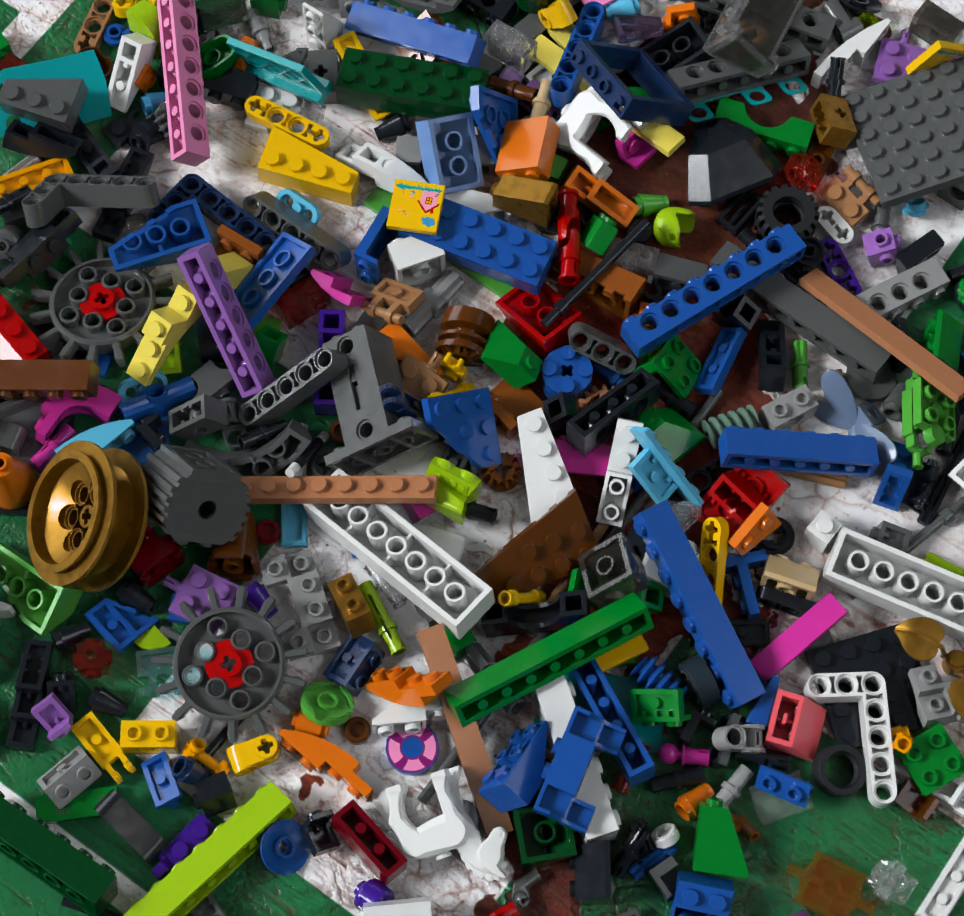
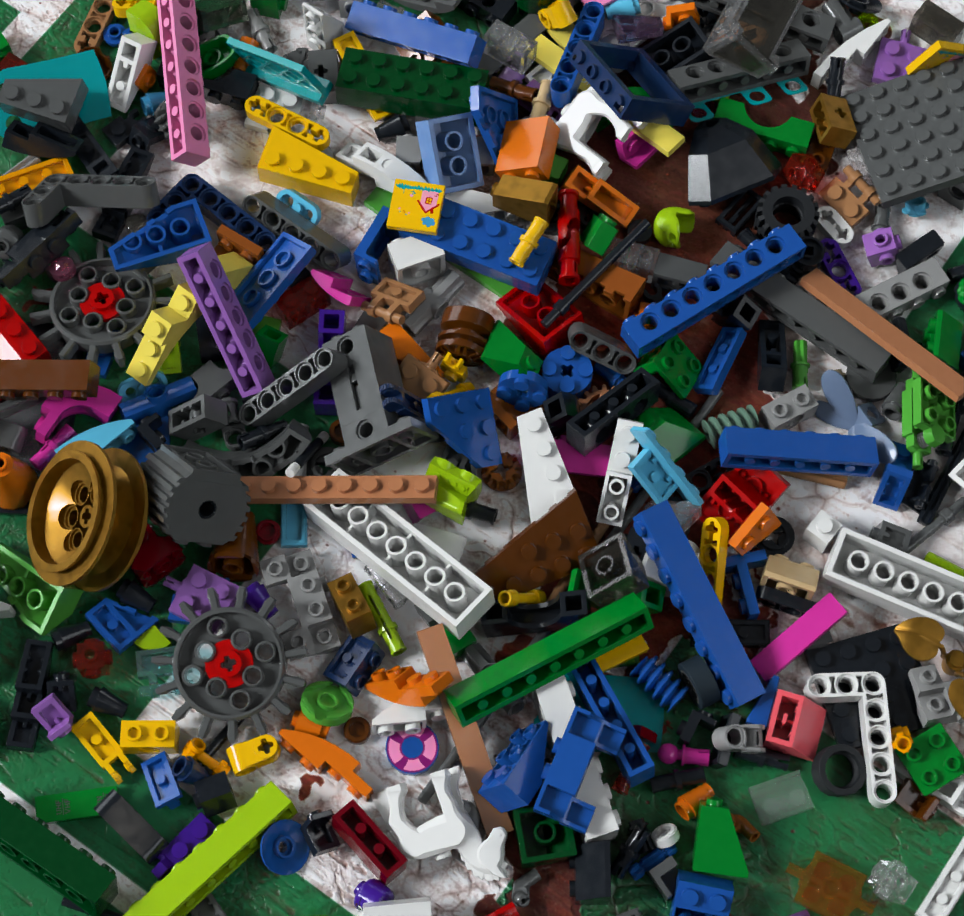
light grey bracket [36,745,102,809] -> none
green bracket [630,688,691,727] -> none
bright green cone [631,194,669,218] -> none
light grey pin [715,764,754,806] -> none
blue hinge [754,764,814,808] -> none
none -> clear pink tile [49,257,76,282]
none -> blue plate [496,369,548,412]
none -> yellow pin [509,216,549,268]
none -> dark red tile [633,725,658,743]

